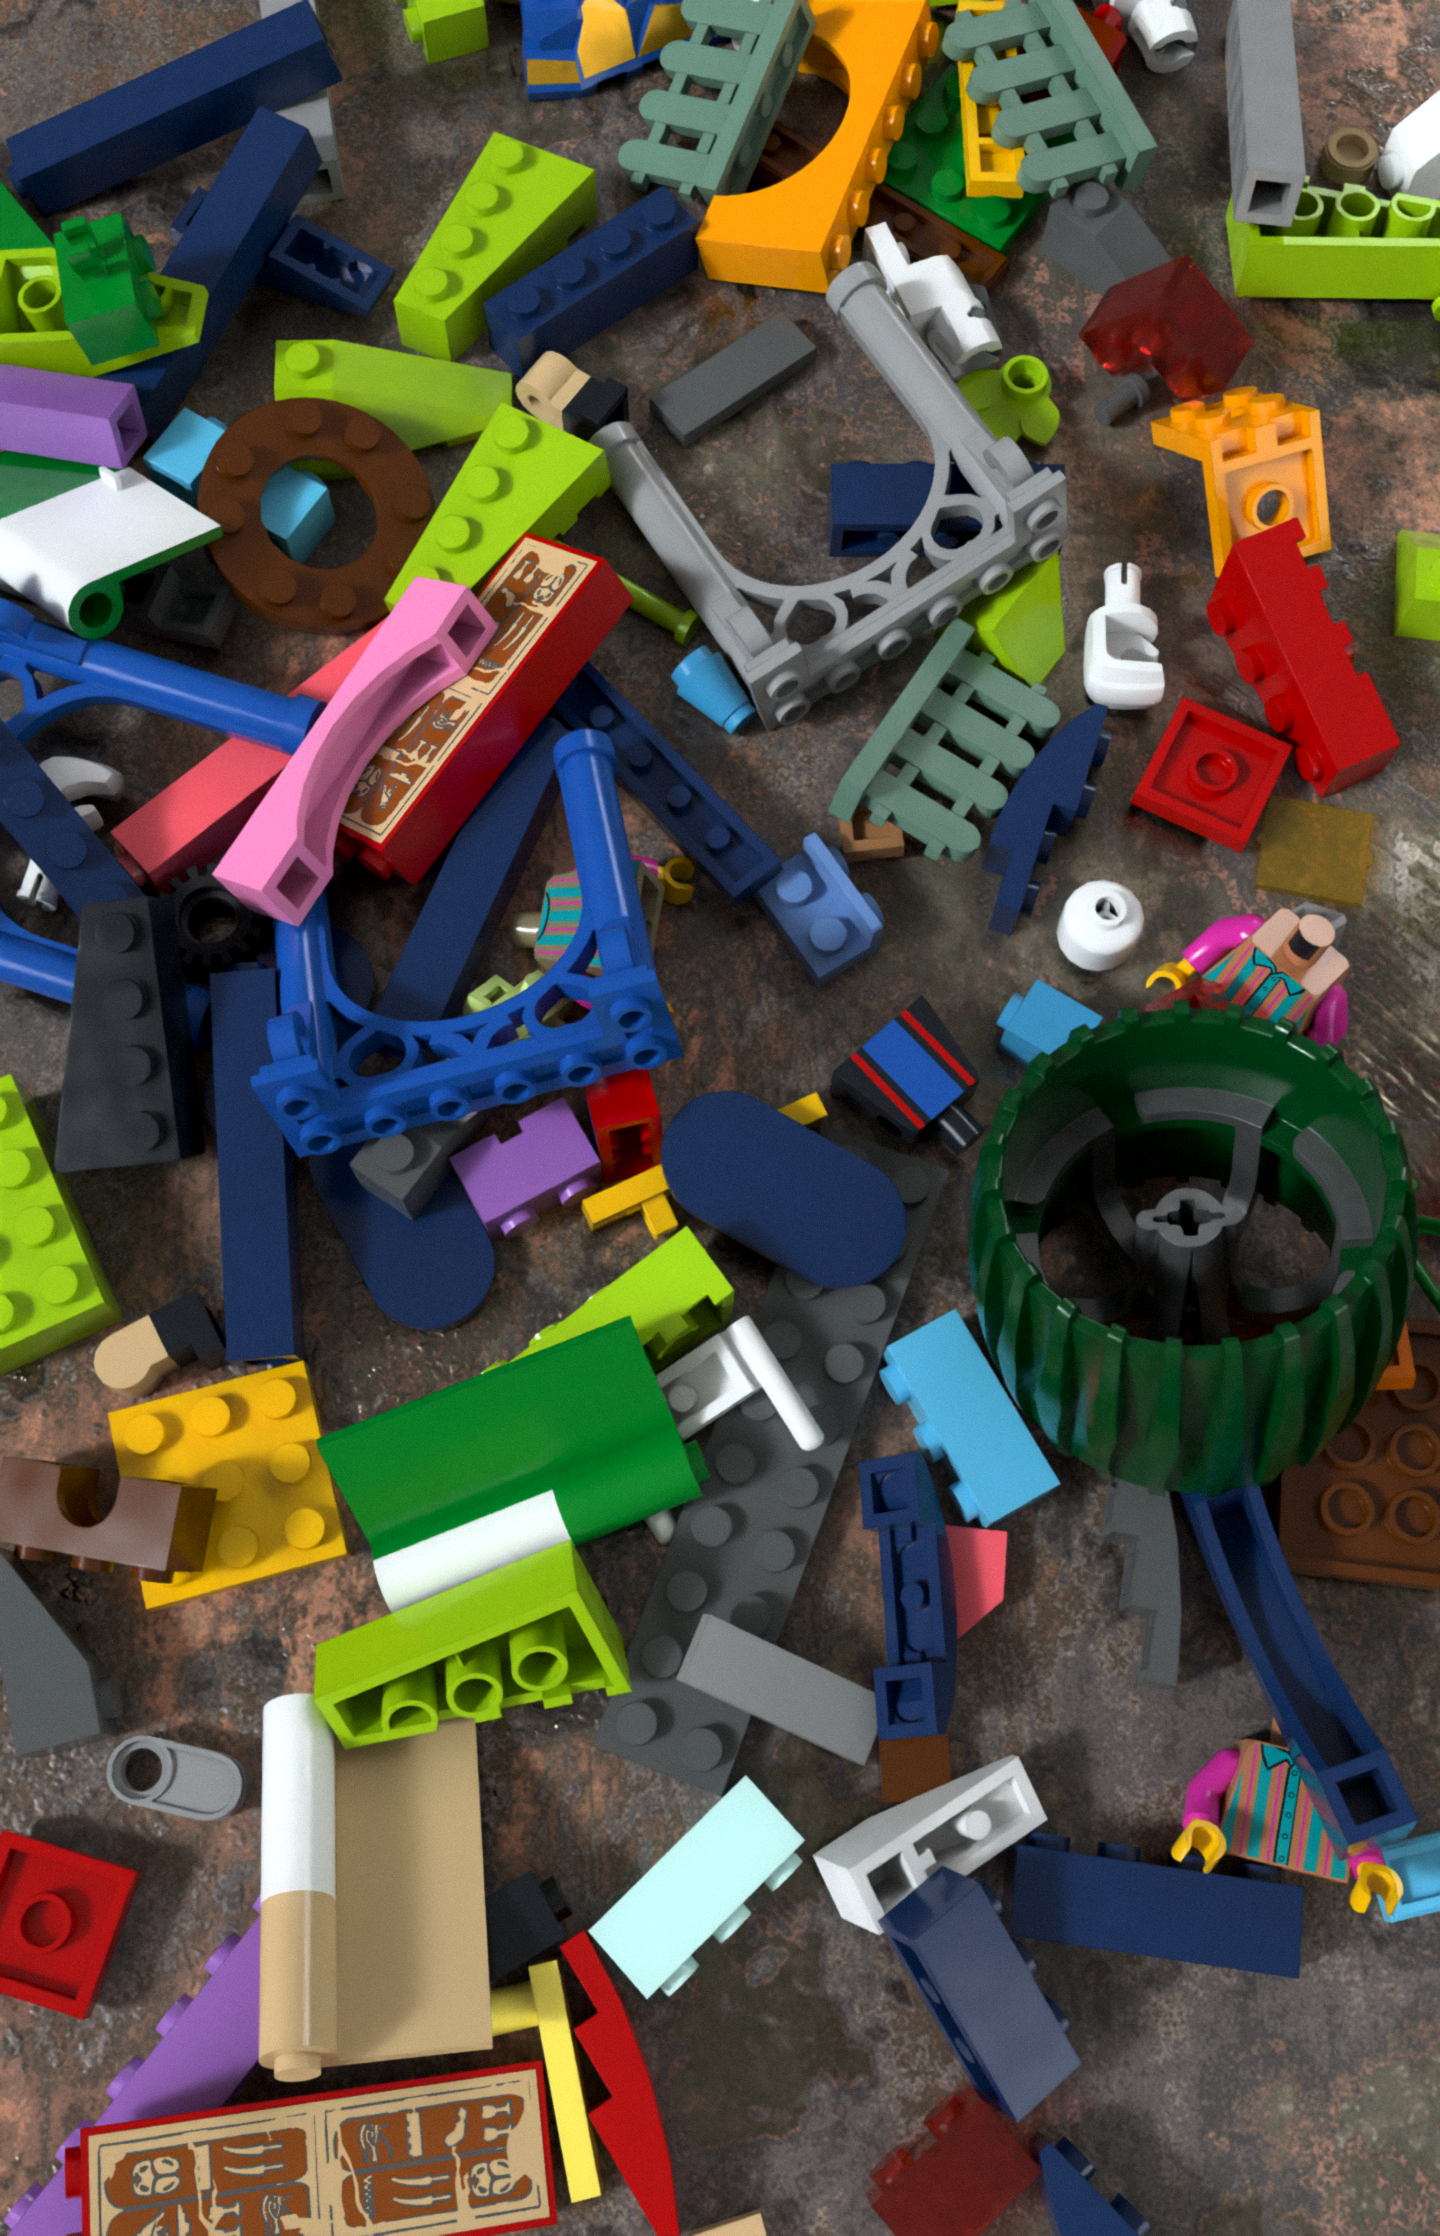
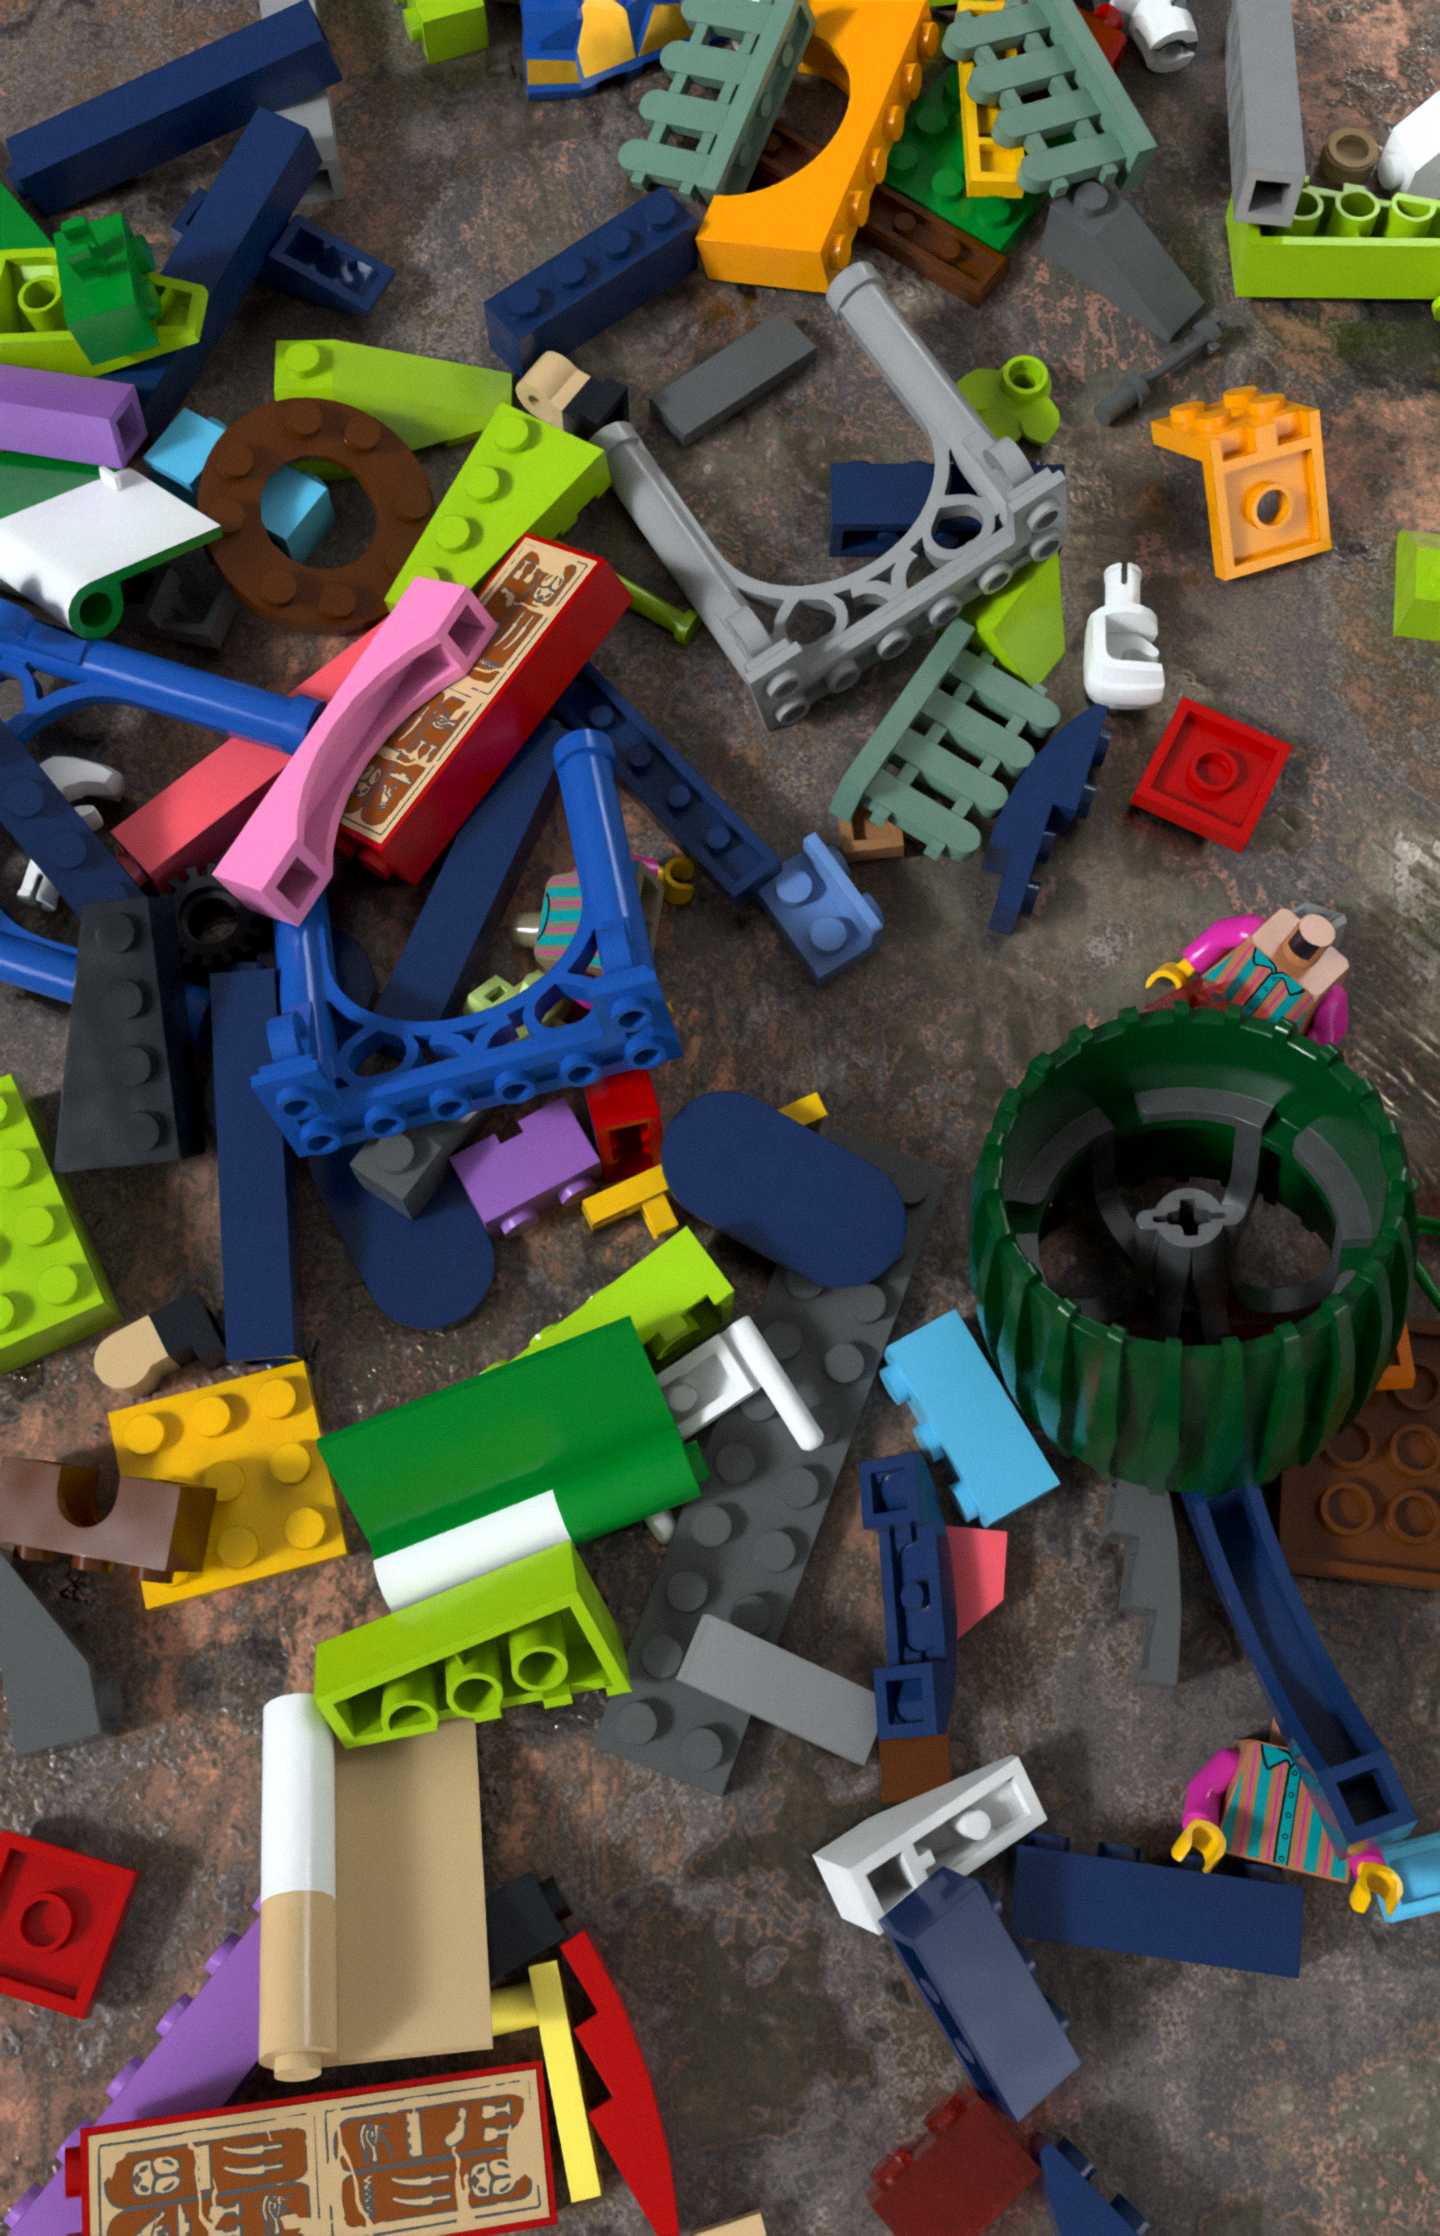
light grey piece [106,1736,249,1821] -> none
lime wedge [393,131,598,362] -> none
light aqua brick [588,1775,805,1999] -> none
dark azure cone [671,645,757,736] -> none
torso [829,996,985,1156] -> none
white plate [861,222,1003,381] -> none
dark azure brick [996,979,1103,1068] -> none
white head [1056,880,1144,972] -> none
clear red brick [1078,254,1255,403] -> none
red wedge [1206,517,1401,798] -> none
clear yellow piece [1254,795,1374,909] -> none

